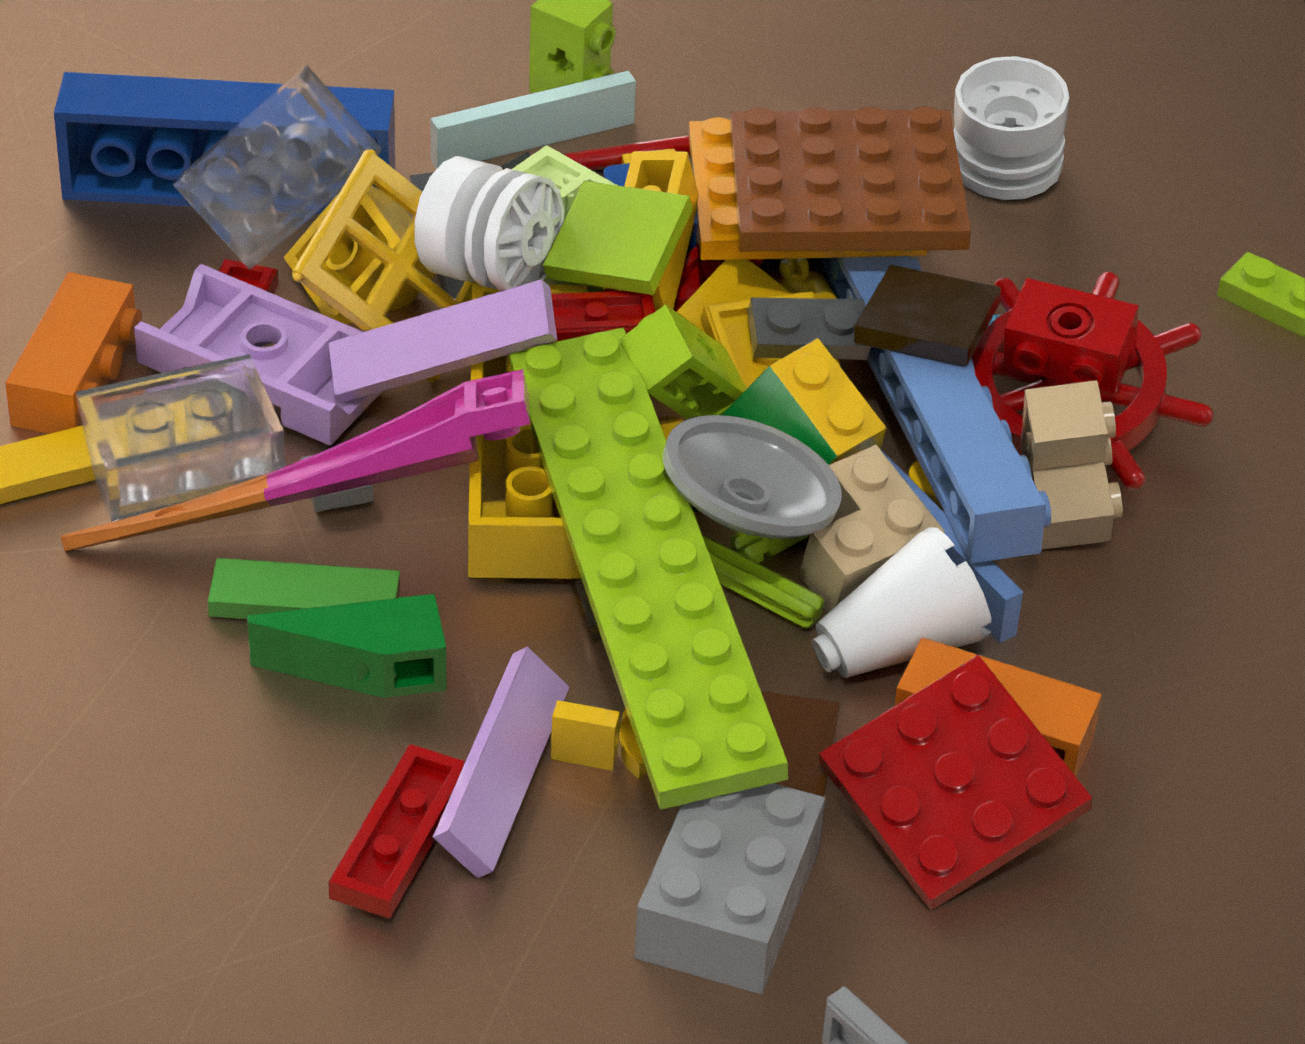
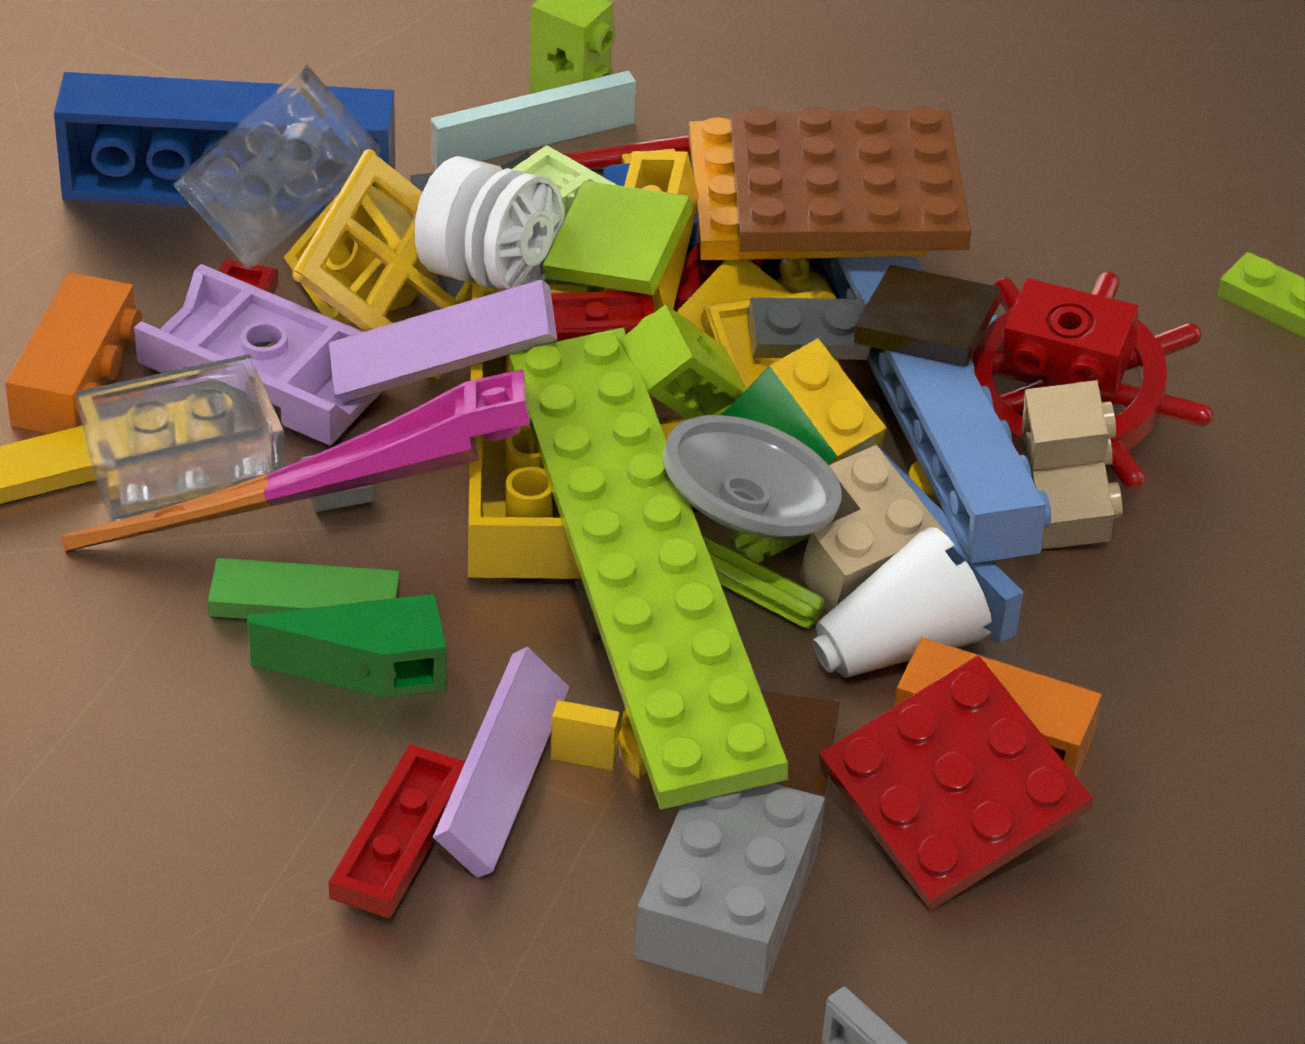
white wheel [954,56,1069,200] -> none

